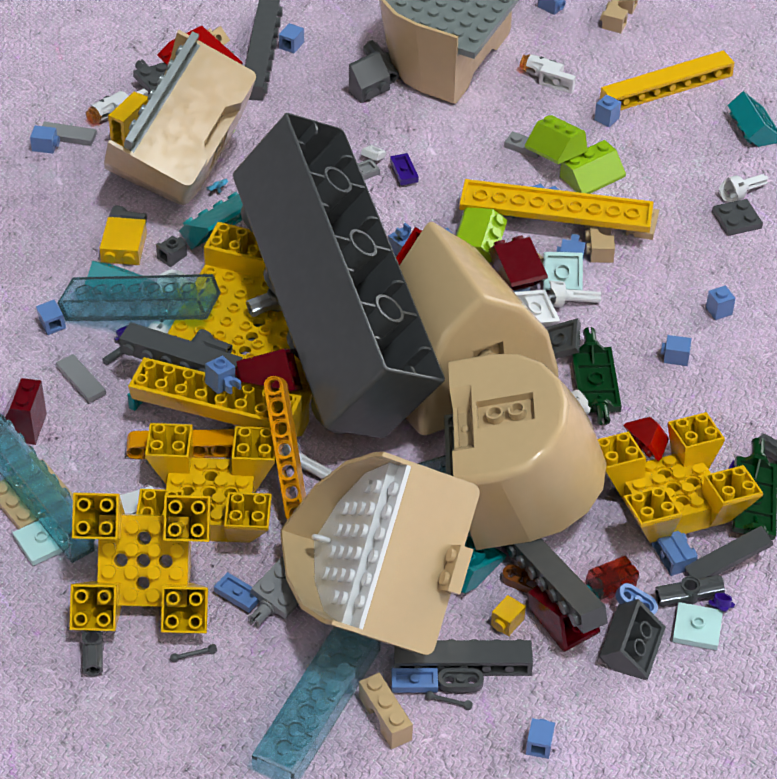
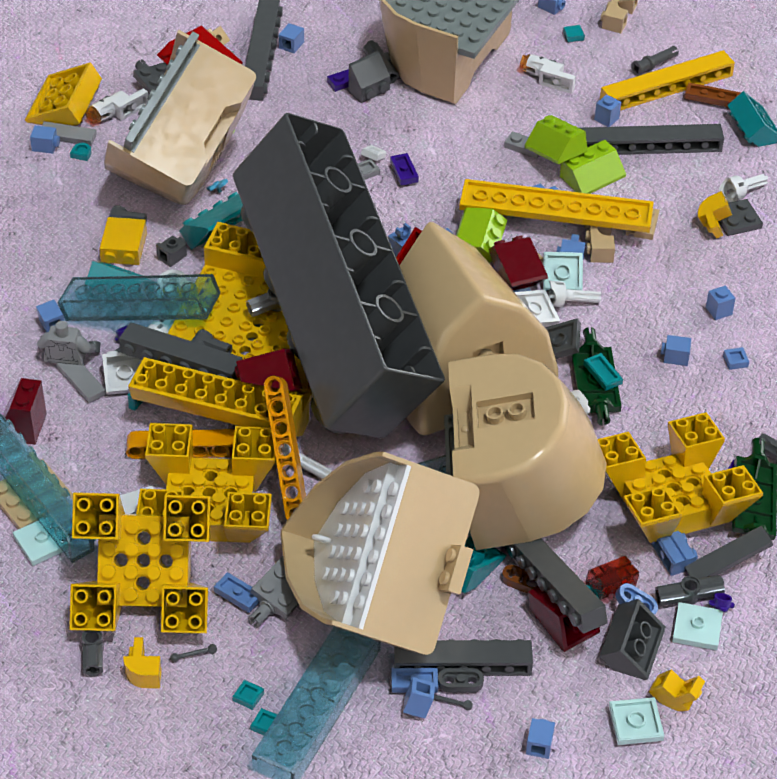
yellow brick [108,91,149,147] -> none
medium blue brick [205,355,241,394] -> none
tan arch [359,672,413,750] -> none
yellow brick [491,595,526,636] -> none
red slope [623,417,669,461] -> none
none -> yellow slope [25,62,102,126]
none -> light grey torso [37,321,101,365]
none -> teal tile [70,143,92,161]
none -> white plate [102,351,142,395]
none -> yellow brick [123,637,162,688]
none -> teal tile [232,679,264,710]
none -> teal tile [250,708,282,739]
none -> dark purple plate [327,69,349,92]
none -> medium blue brick [403,677,435,718]
none -> teal tile [563,25,585,42]
none -> dark grey brick [580,124,724,155]
none -> teal tile [583,353,623,391]
none -> light aqua plate [609,697,665,745]
none -> dark grey pin [631,46,679,76]
none -> yellow brick [649,669,705,711]
none -> dark orange plate [684,82,741,108]
none -> yellow brick [698,191,732,239]
none -> medium blue tile [723,347,749,370]

